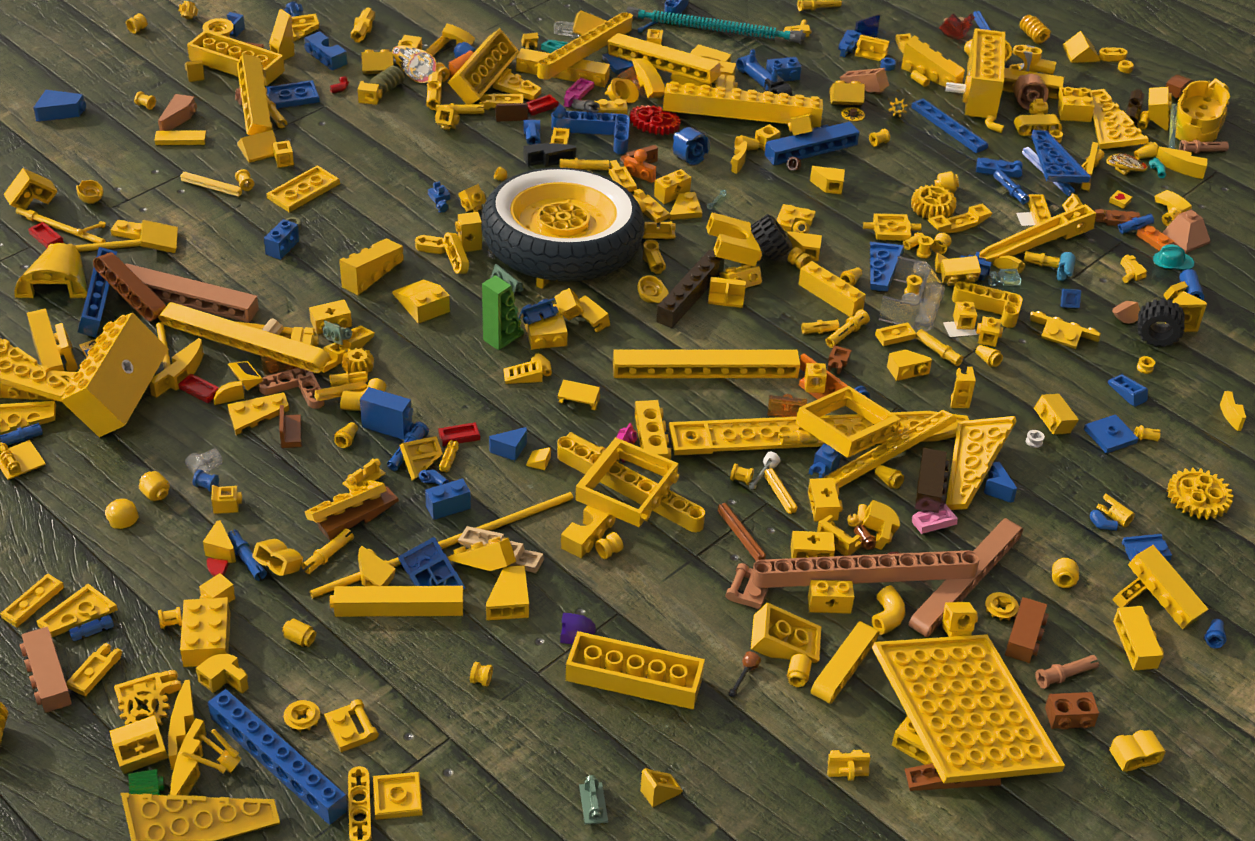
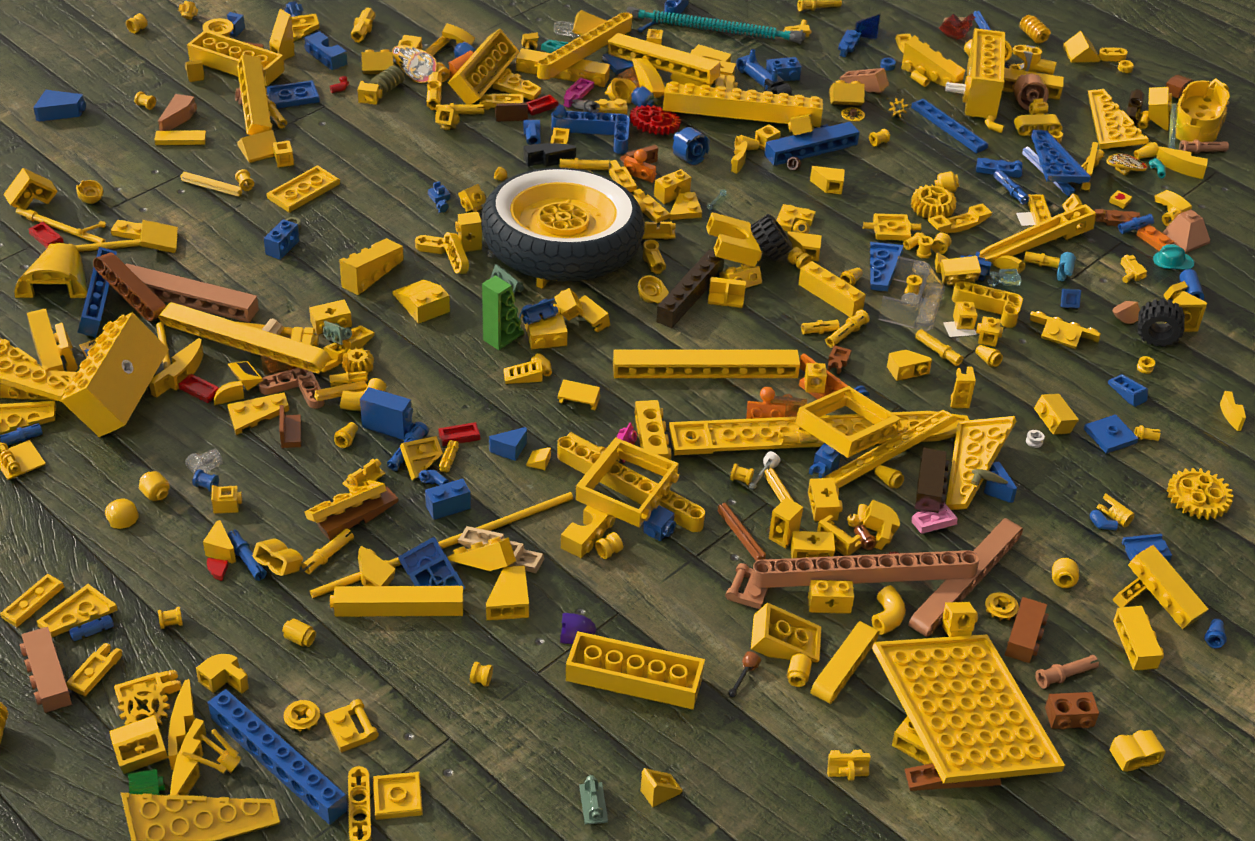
yellow brick [180,597,230,667] -> none
yellow brick [199,573,235,602] -> none
yellow hinge [855,35,889,61] -> none
yellow plate [875,322,916,346] -> none
yellow slope [1058,87,1095,122] -> none
none -> blue head [631,87,654,107]
none -> blue brick [643,505,676,541]
none -> orange plate [746,387,786,419]
none -> yellow brick [769,497,803,548]
none -> olive bar [971,469,1008,486]

